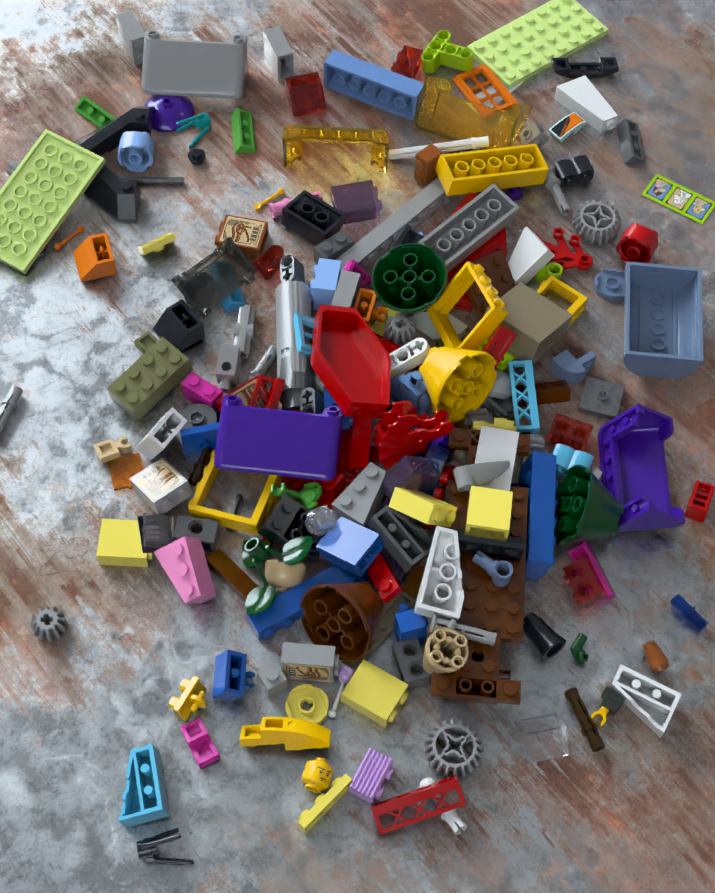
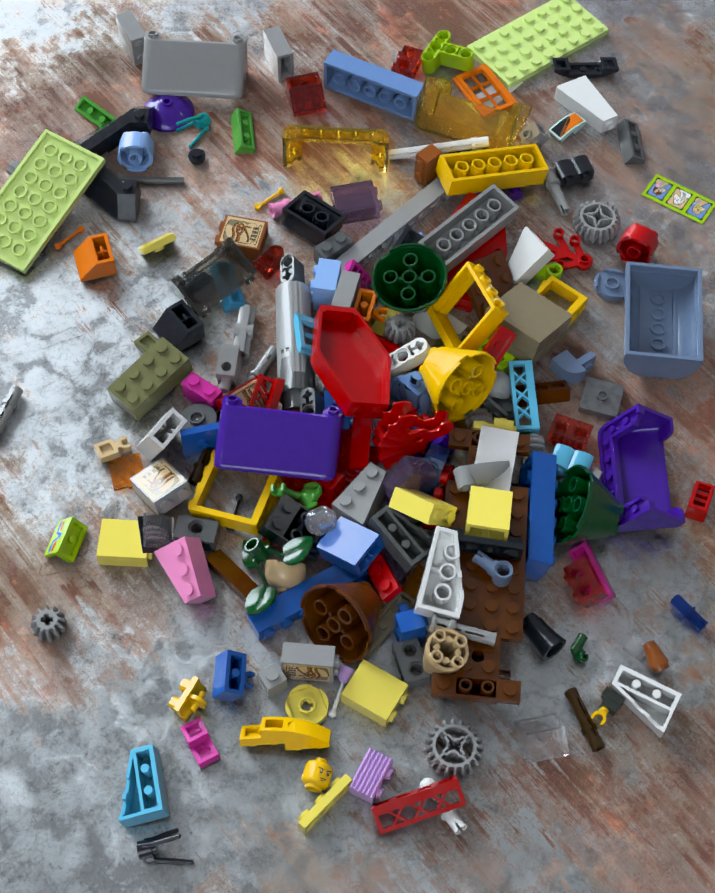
none -> lime panel [44,517,88,563]

